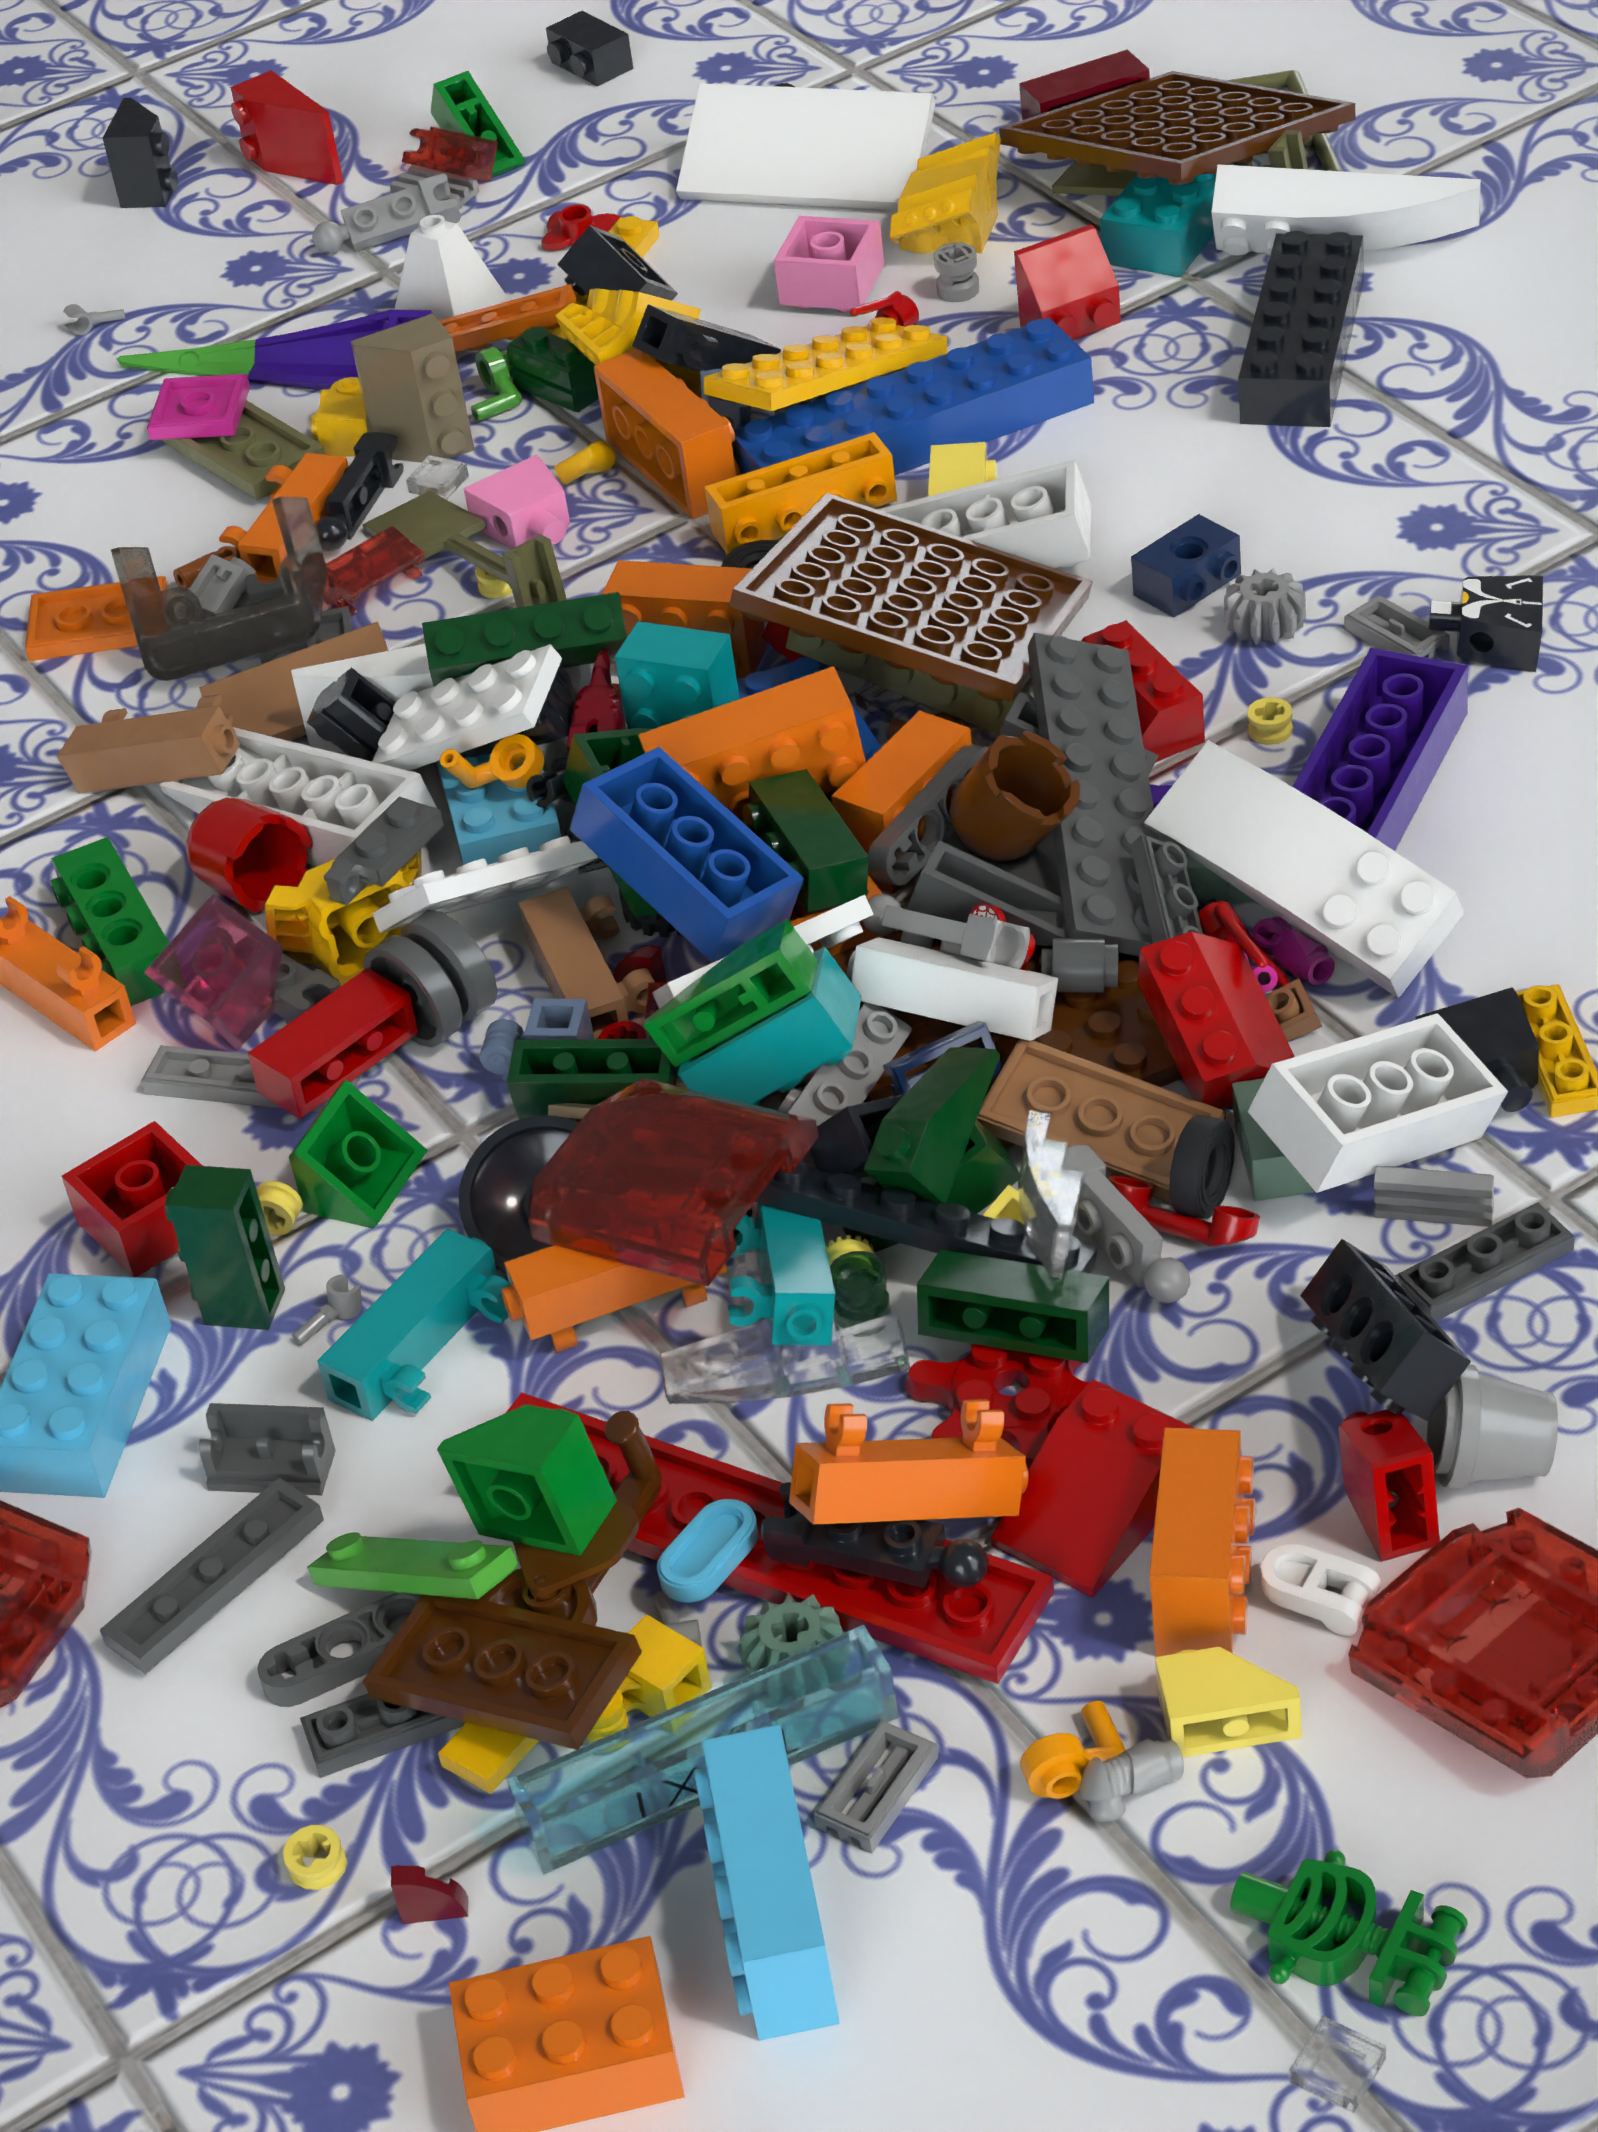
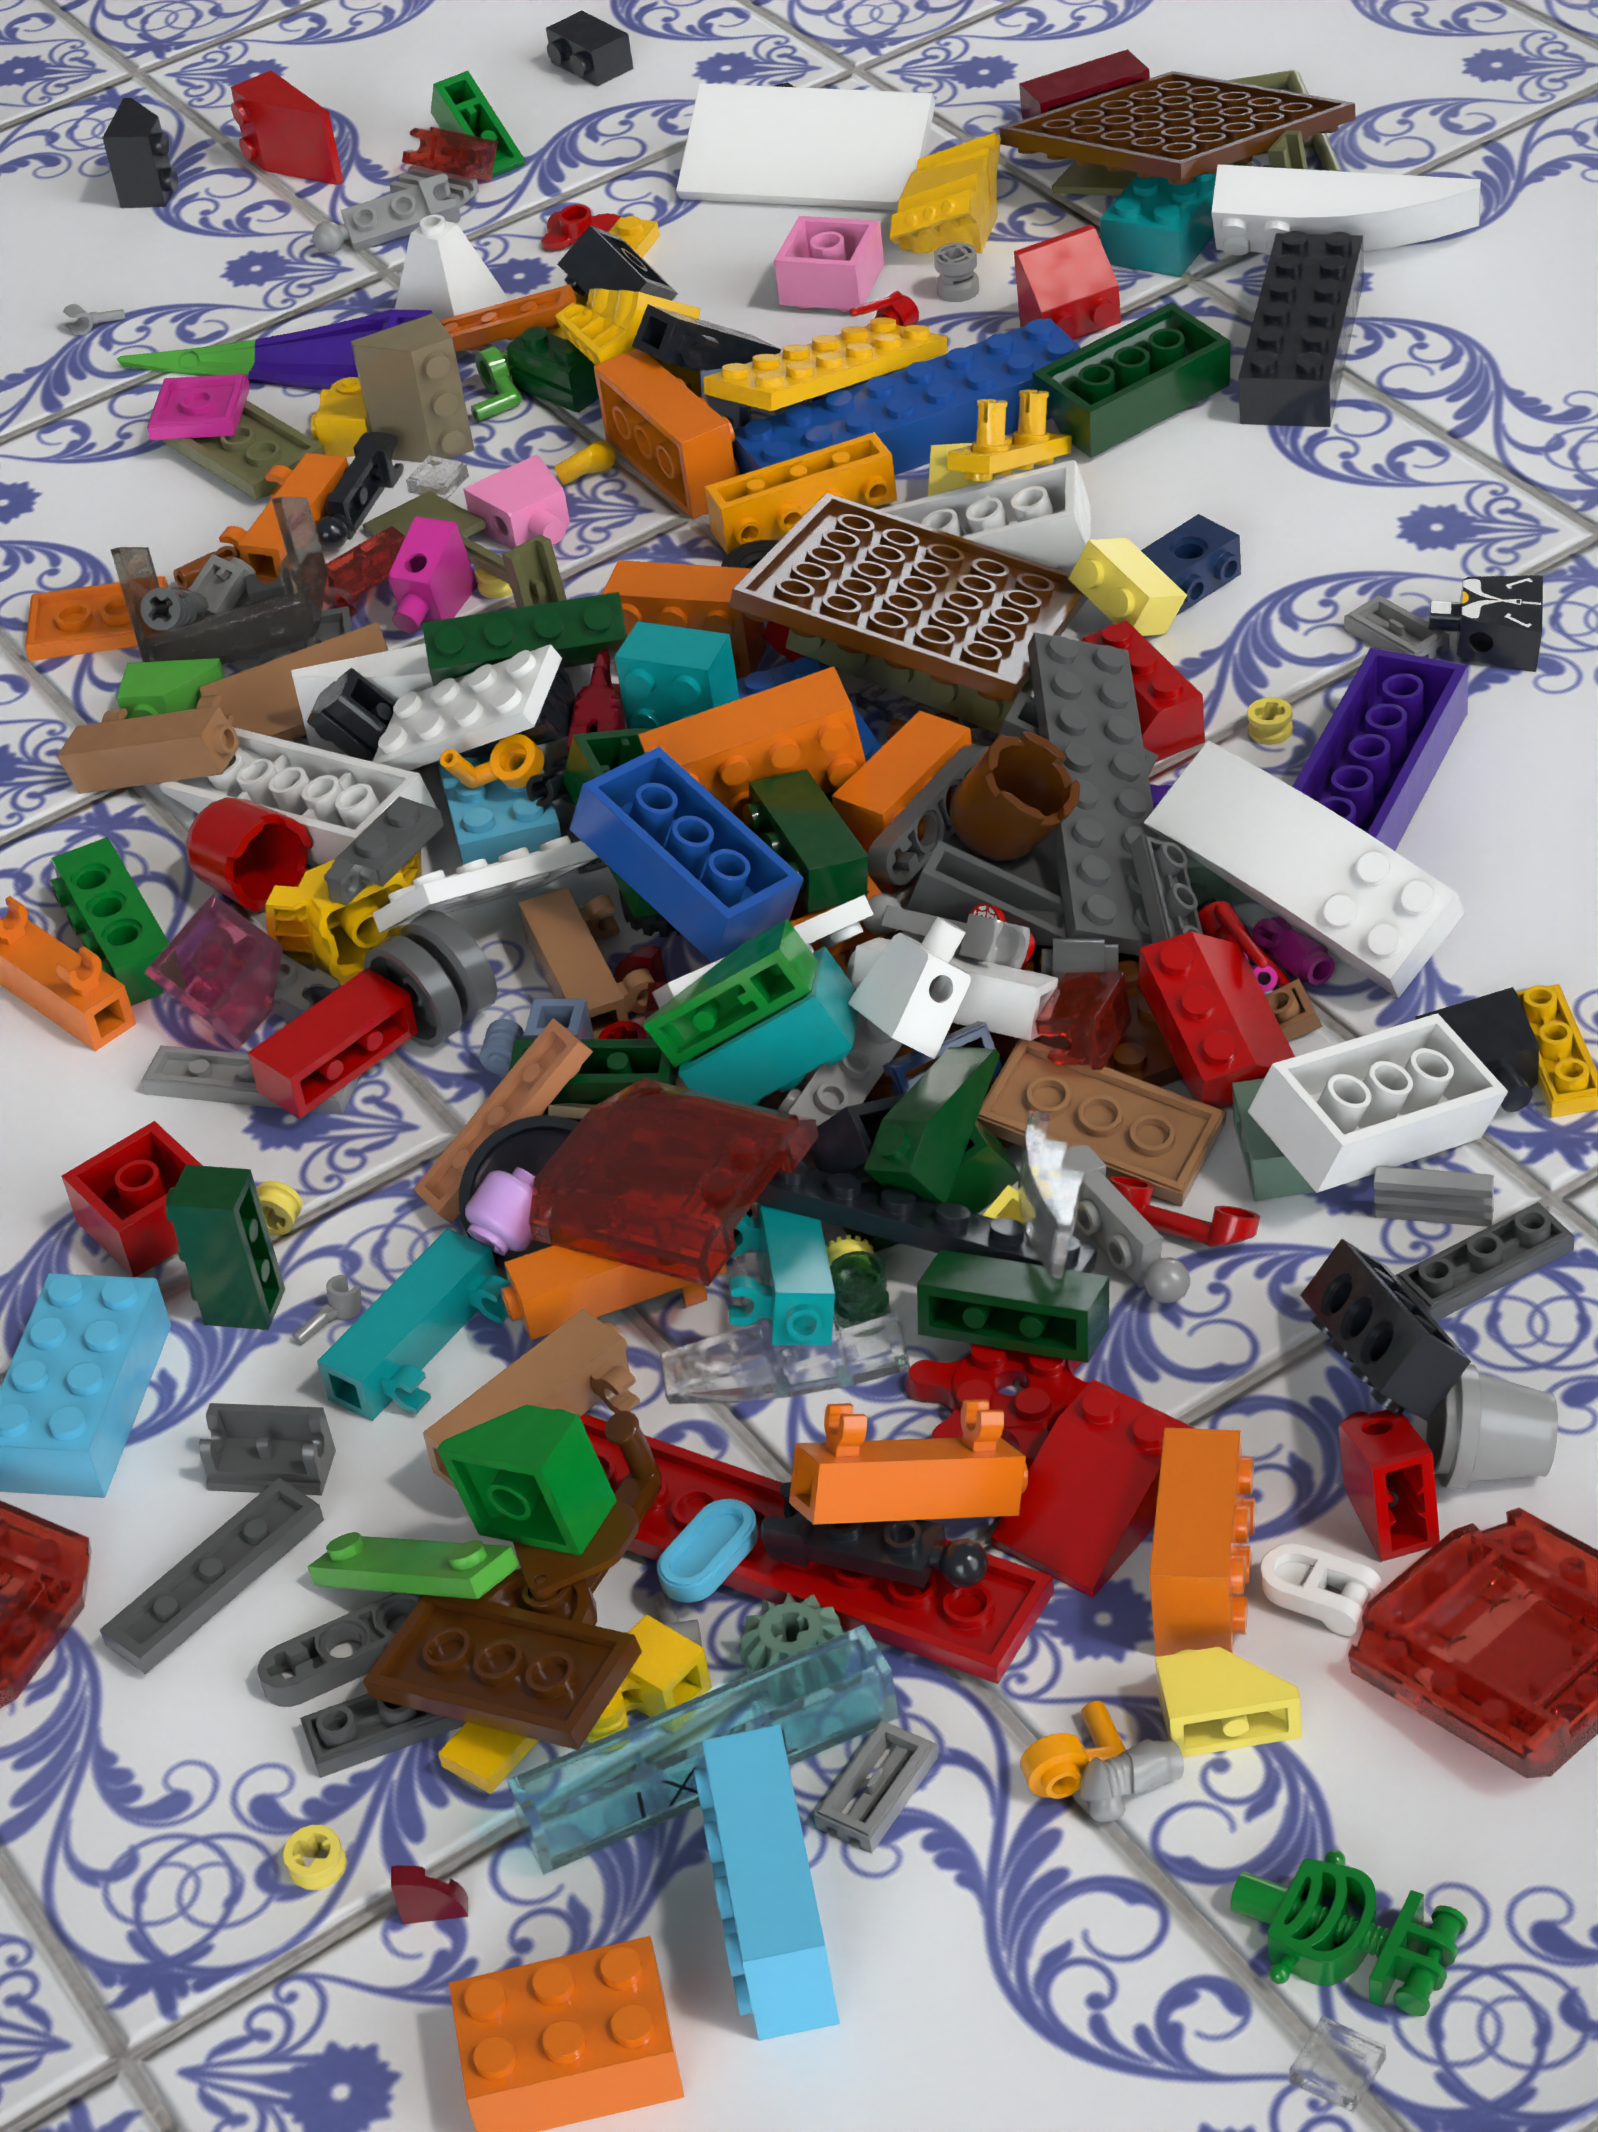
green slope [289,1079,428,1228] -> none
black tyre [1169,1115,1235,1218] -> none
light grey gear [1224,569,1306,645] -> none
none -> bright green slope [116,658,225,719]
none -> dark grey hinge [140,588,209,632]
none -> dark pink torso [389,516,478,633]
none -> nougat plate [413,1018,593,1224]
none -> medium nougat brick [423,1309,640,1489]
none -> lavender head [465,1167,550,1256]
none -> white torso [848,916,971,1059]
none -> yellow plate [947,390,1072,481]
none -> dark green slope [1032,302,1230,458]
none -> clear red hinge [1035,971,1132,1070]
none -> light yellow brick [1068,538,1187,636]

